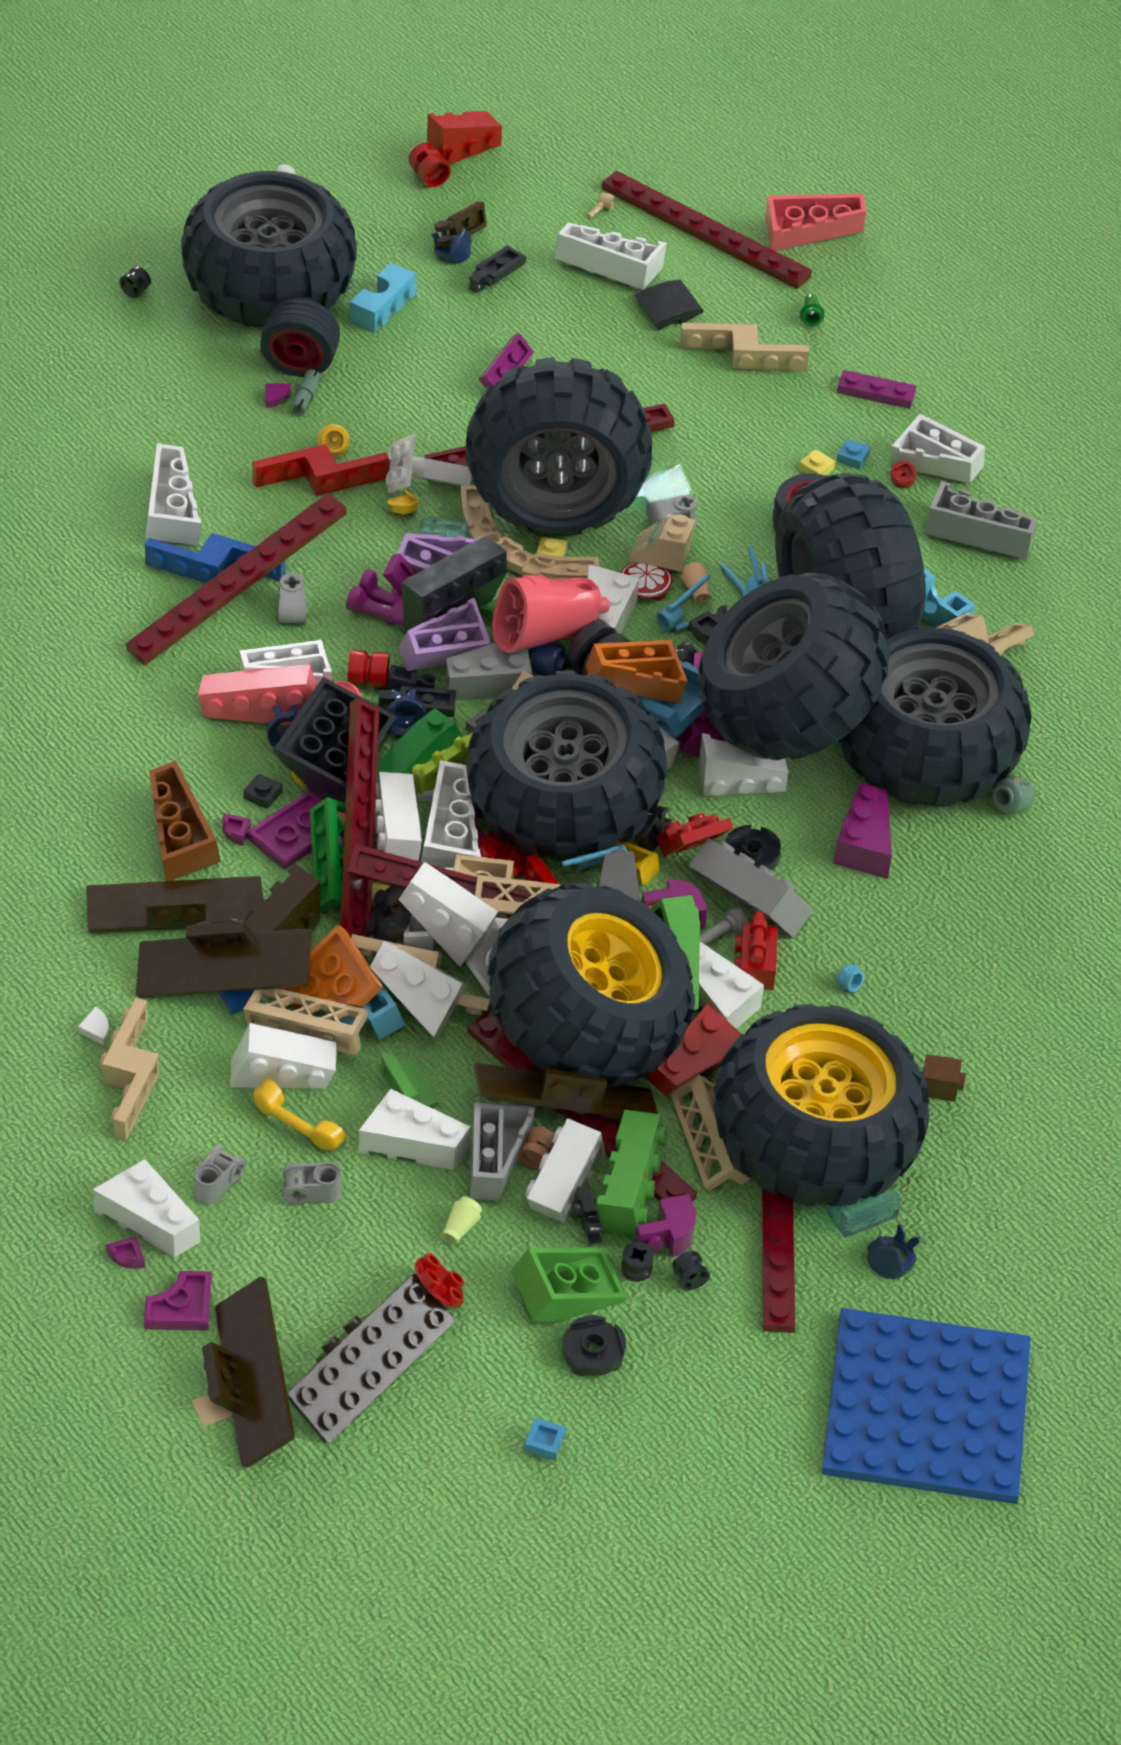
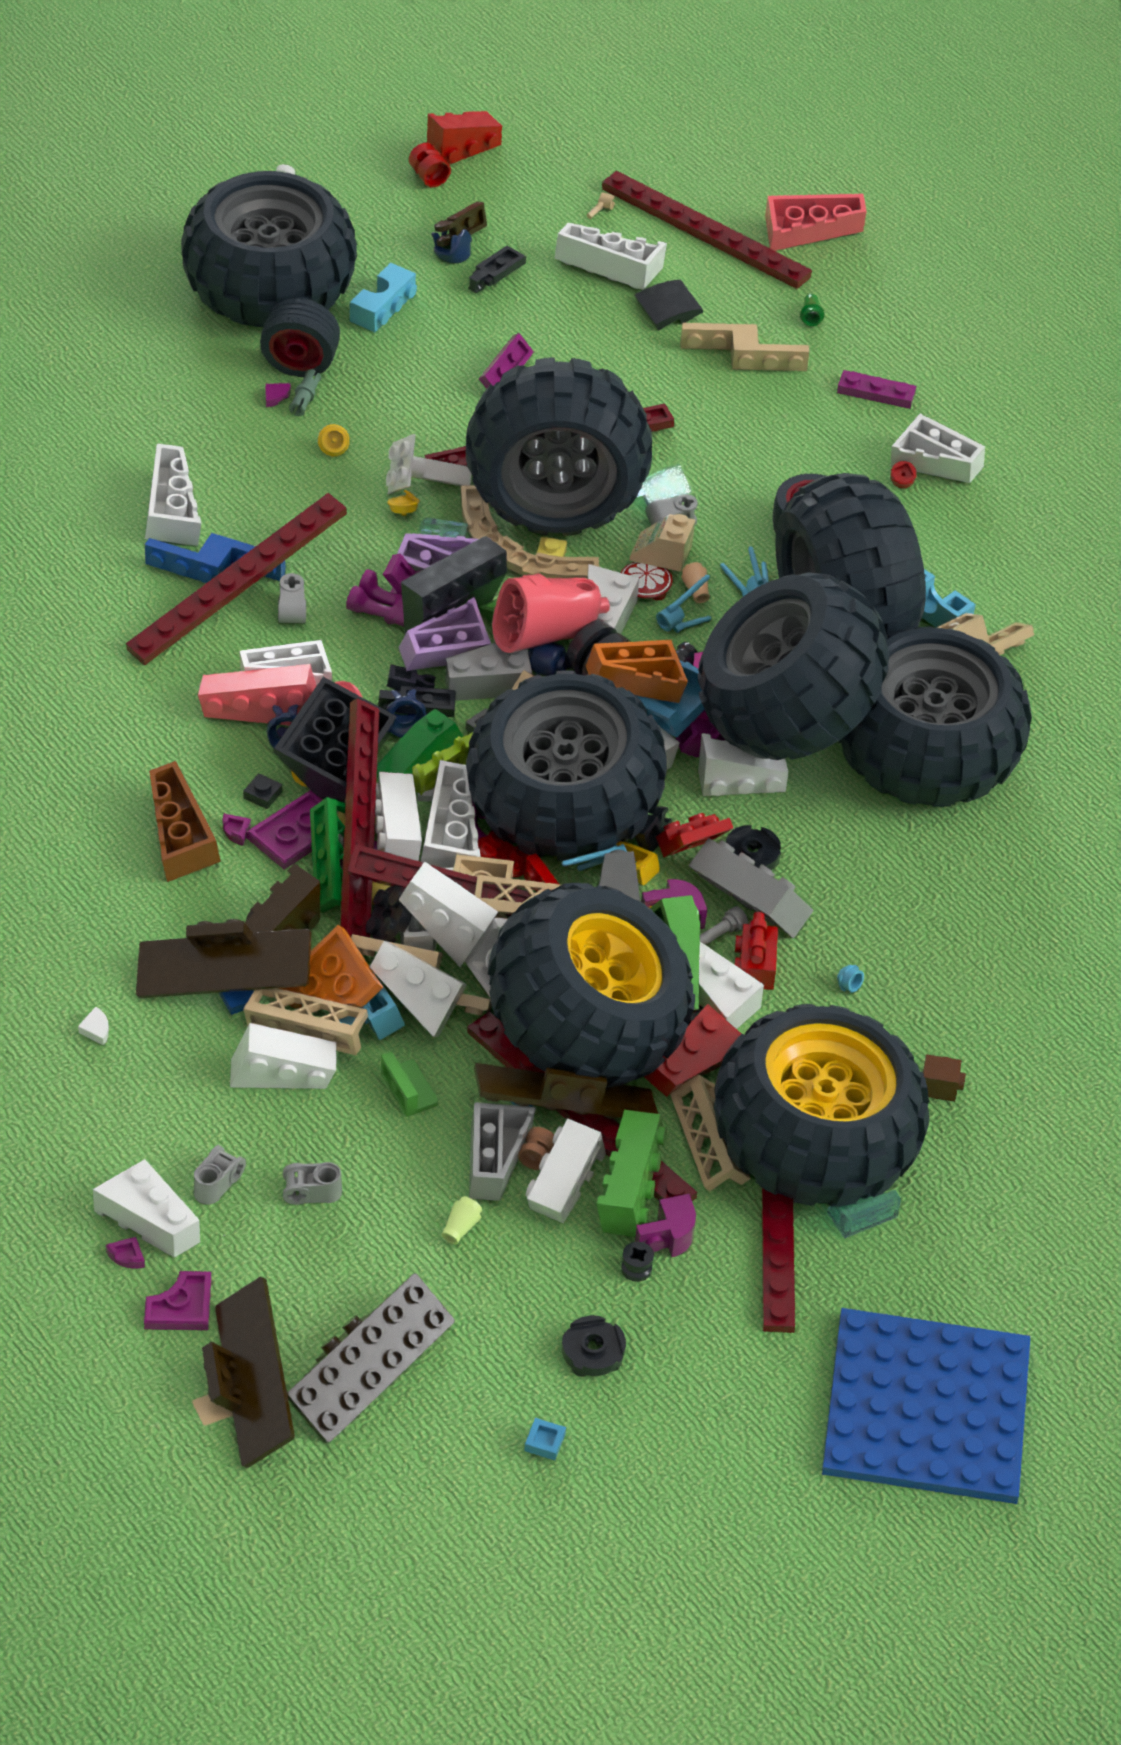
dark brown bracket [86,876,263,933] -> none
tan bracket [99,998,160,1141] -> none
black wheel [119,266,151,298] -> none
red bracket [252,444,390,496] -> none
yellow piece [253,1078,346,1151] -> none
red wheel [347,650,390,688] -> none
white wedge [359,1089,470,1170] -> none
red dish [415,1252,464,1308] -> none
bright green slope [510,1247,628,1322] -> none
black plate [572,1185,603,1245] -> none
black wheel [671,1251,710,1290] -> none
black plate [688,605,728,644] -> none
light yellow plate [799,449,836,475] -> none
magenta wedge [833,782,892,879] -> none
dark azure plate [836,439,871,469] -> none
dark blue piece [867,1224,921,1279] -> none
light grey wedge [925,481,1037,559] -> none
sand green head [992,776,1034,814] -> none

